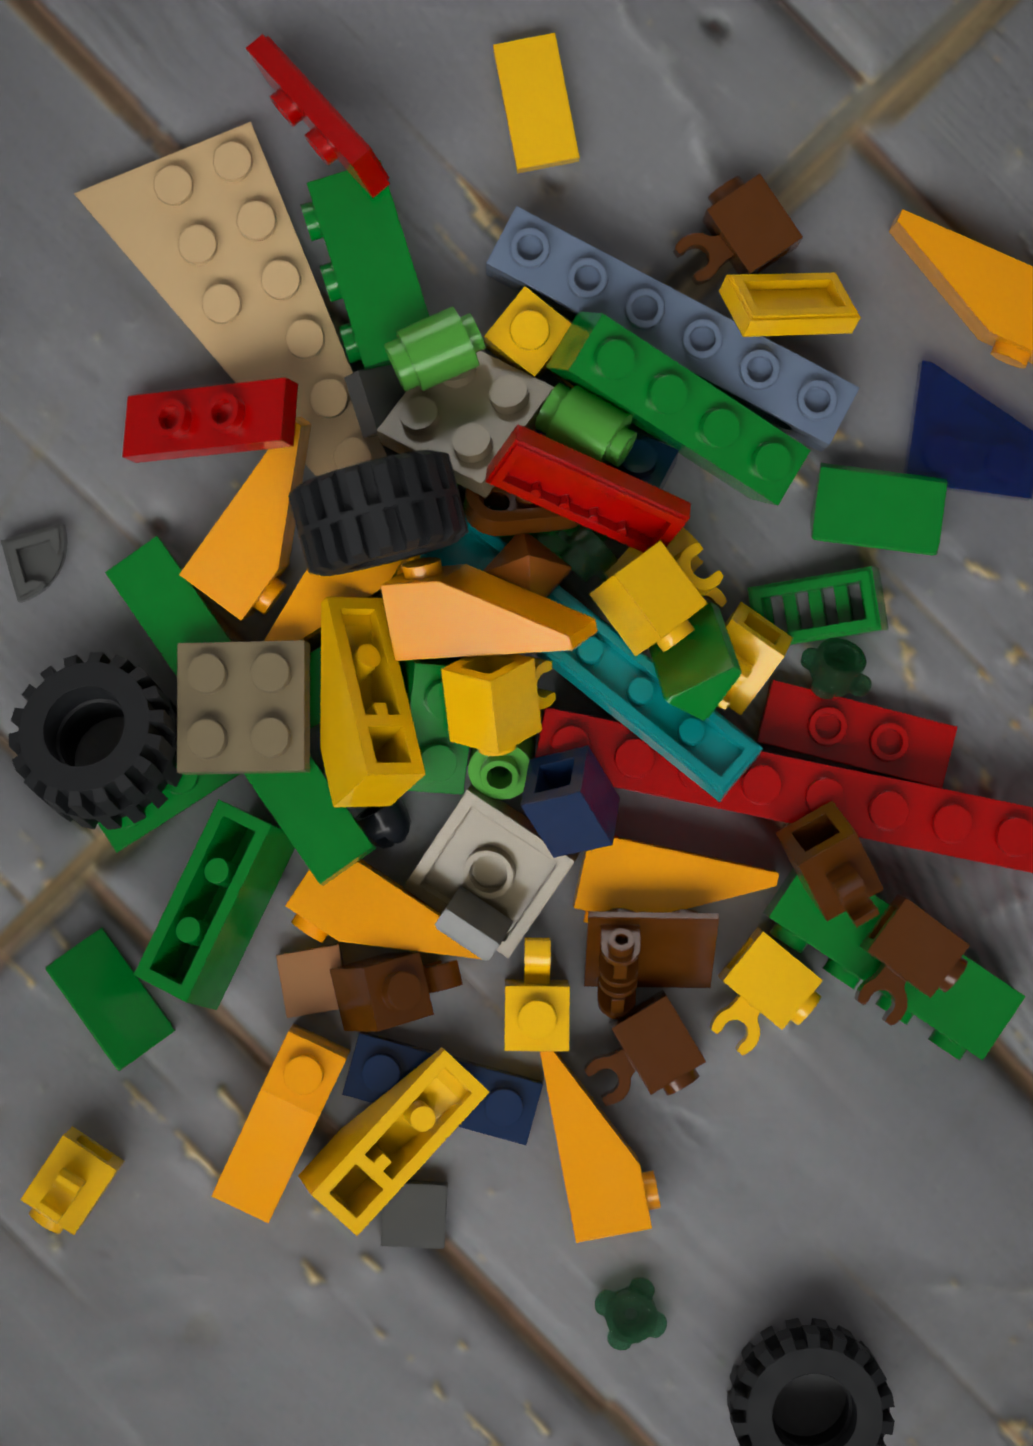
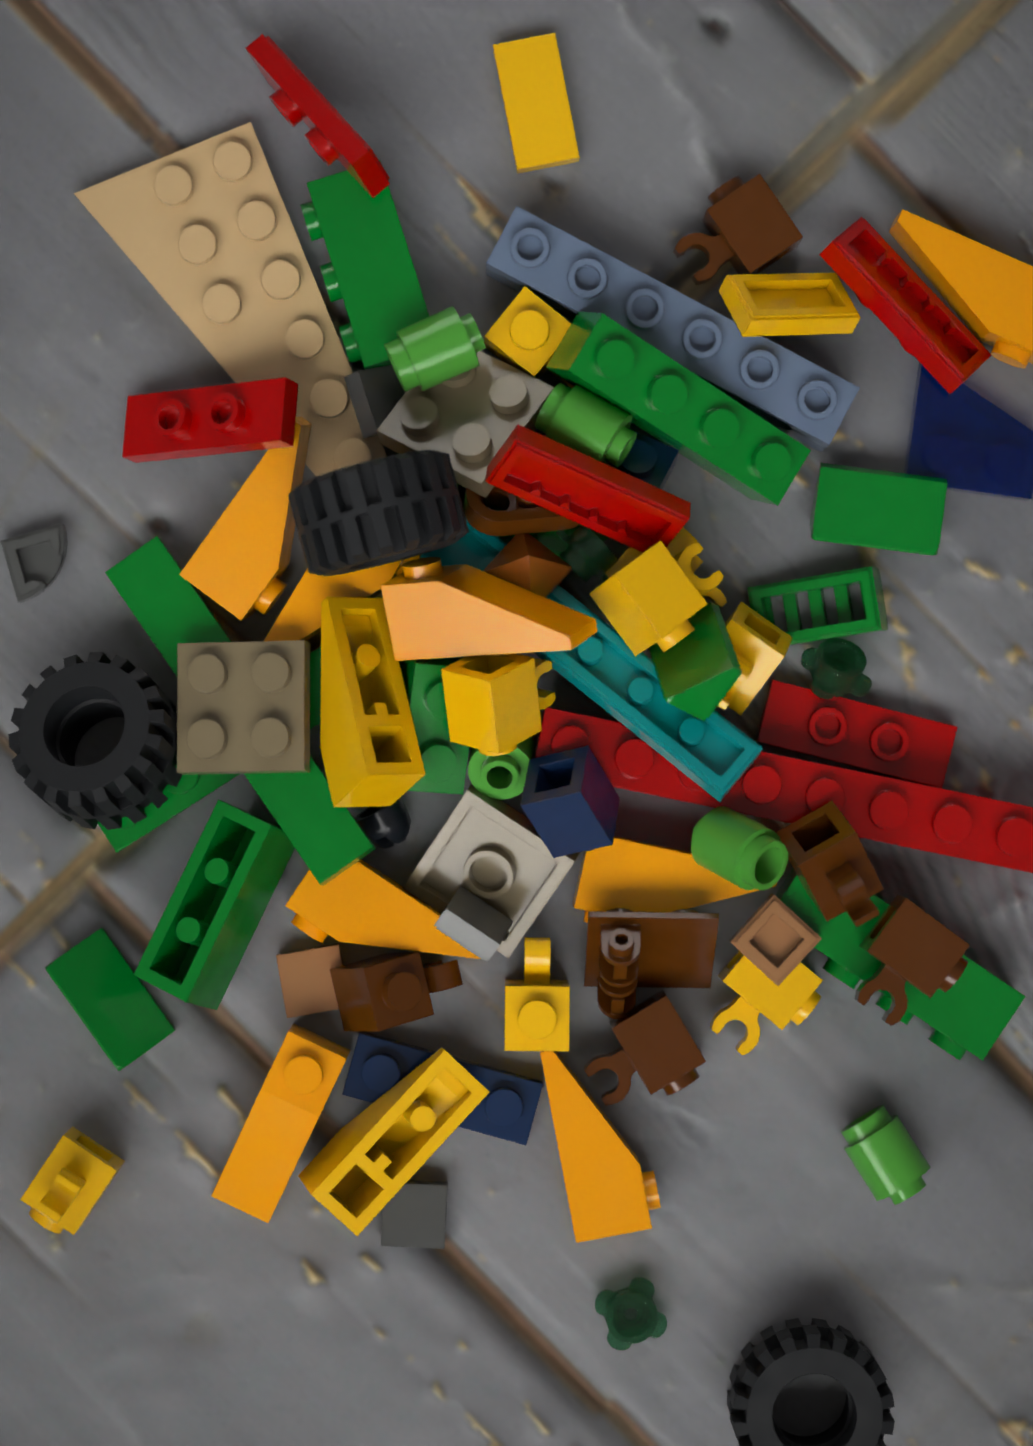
none -> bright green brick [691,806,788,890]
none -> medium nougat tile [729,893,822,986]
none -> red plate [819,216,991,394]
none -> bright green brick [840,1105,930,1205]

